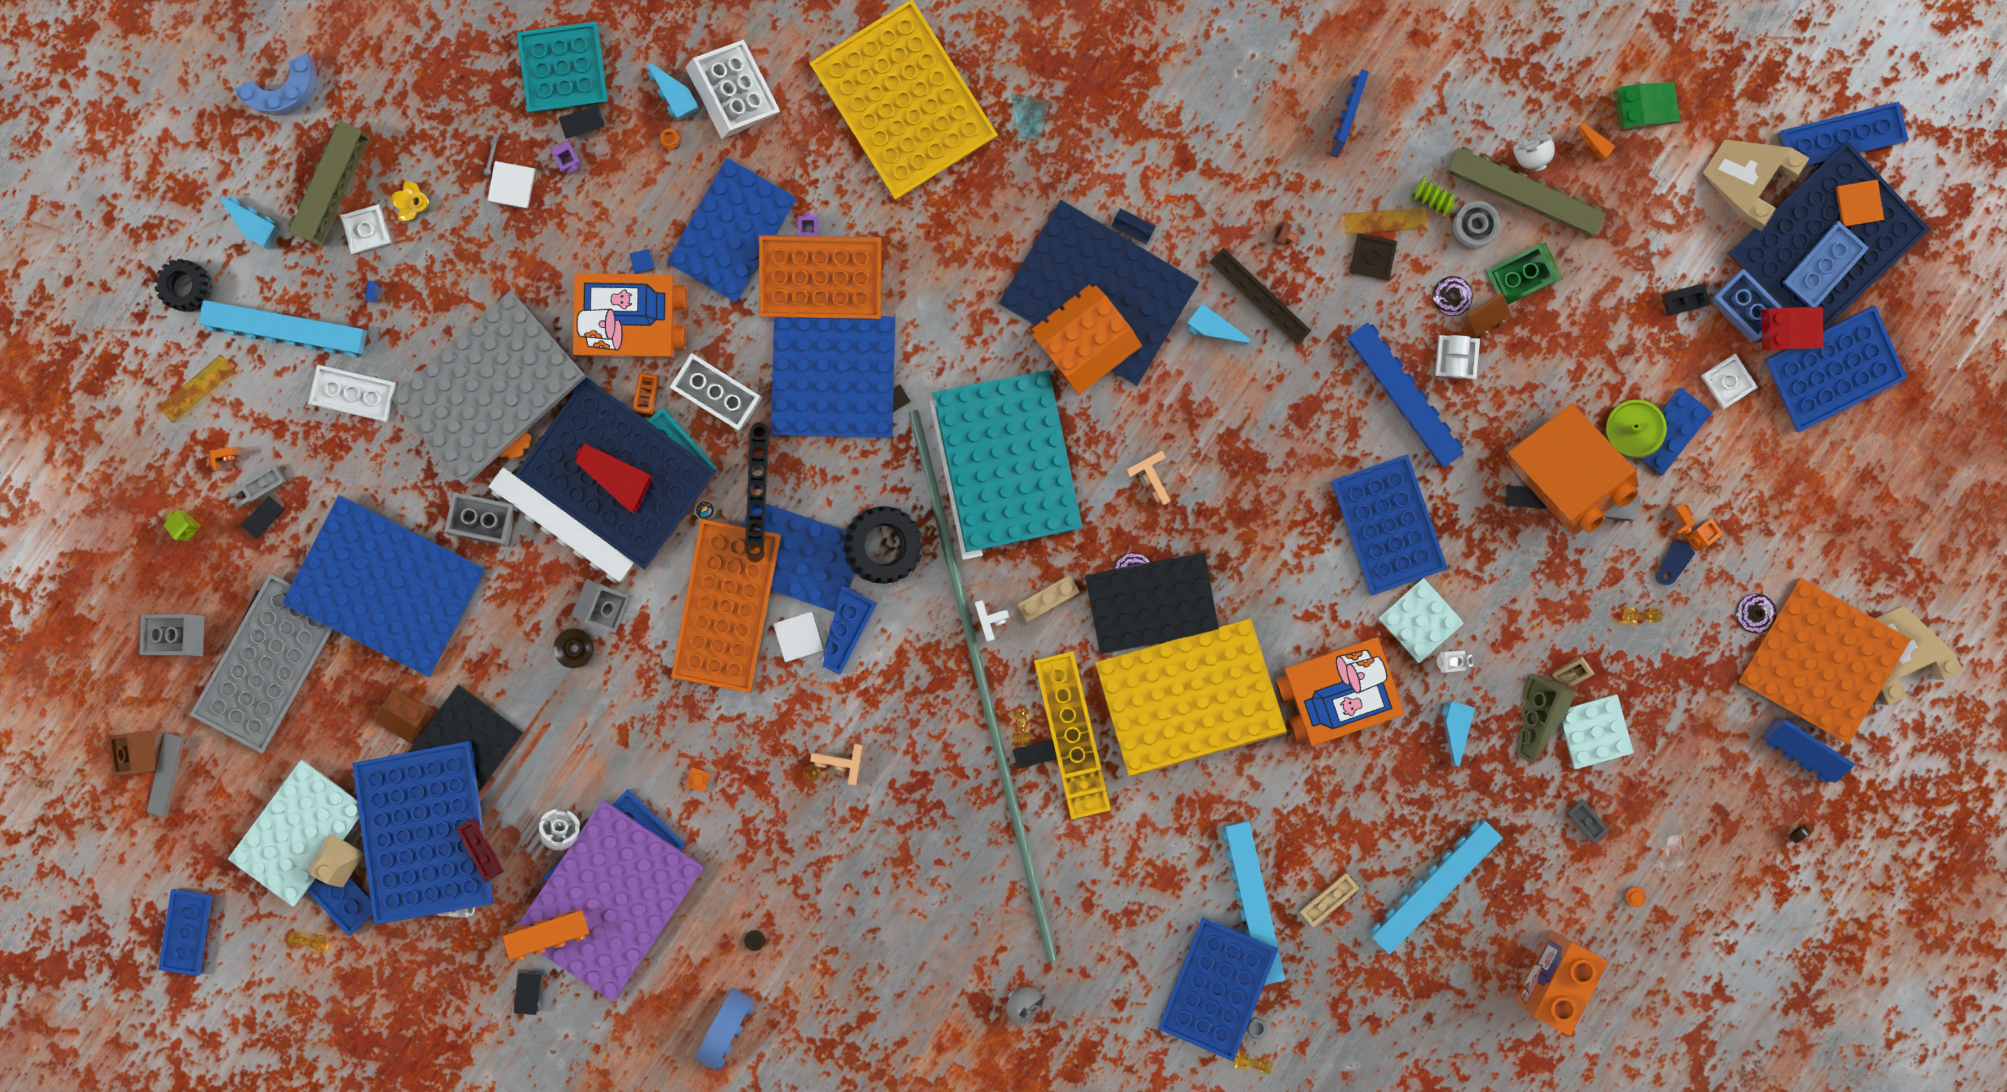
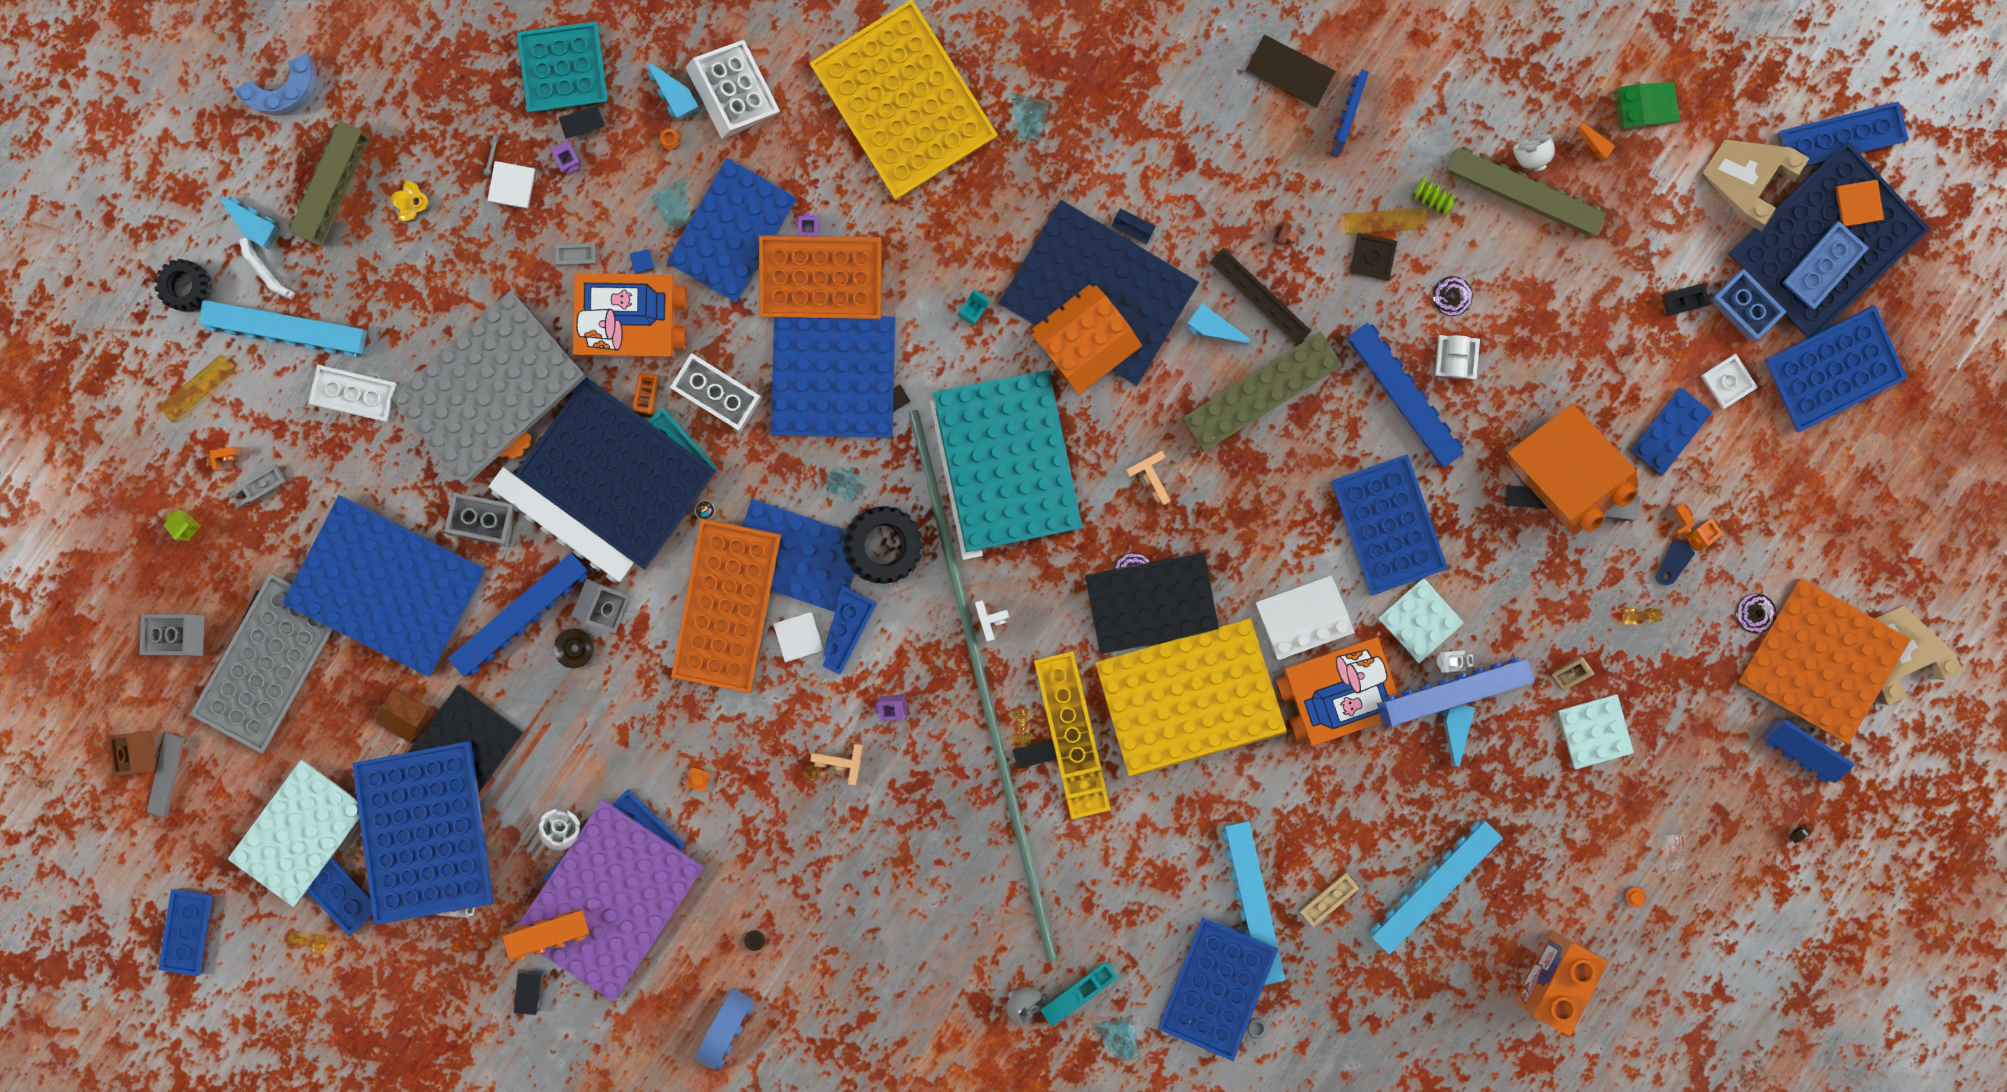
black tile [241,496,285,539] -> none
tan slope [307,833,365,888] -> none
white tile [340,204,391,255] -> none
blue tile [365,281,380,304] -> none
dark red tile [456,818,504,882] -> none
red slope [575,444,654,513] -> none
black beam [745,422,769,562] -> none
tan plate [1017,575,1079,622] -> none
clear yellow bar [1233,1052,1273,1075] -> none
light grey wheel [1453,201,1501,248] -> none
dark orange slope [1461,293,1511,339] -> none
green slope [1486,243,1563,305] -> none
olive wedge [1517,673,1576,764] -> none
dark grey plate [1566,799,1610,844] -> none
lime piece [1606,400,1667,459] -> none
red slope [1761,307,1823,350] -> none
none -> white piece [239,238,295,300]
none -> blue brick [448,552,590,677]
none -> light grey tile [554,243,597,266]
none -> clear light blue wing [651,177,690,232]
none -> clear light blue hips [826,466,865,503]
none -> medium lavender brick [875,694,907,721]
none -> teal bracket [957,290,990,326]
none -> teal slope [1040,961,1118,1027]
none -> clear light blue wing [1093,1016,1141,1061]
none -> olive brick [1182,331,1343,453]
none -> dark brown tile [1245,34,1336,108]
none -> white slope [1255,575,1355,660]
none -> brick [1377,657,1534,727]

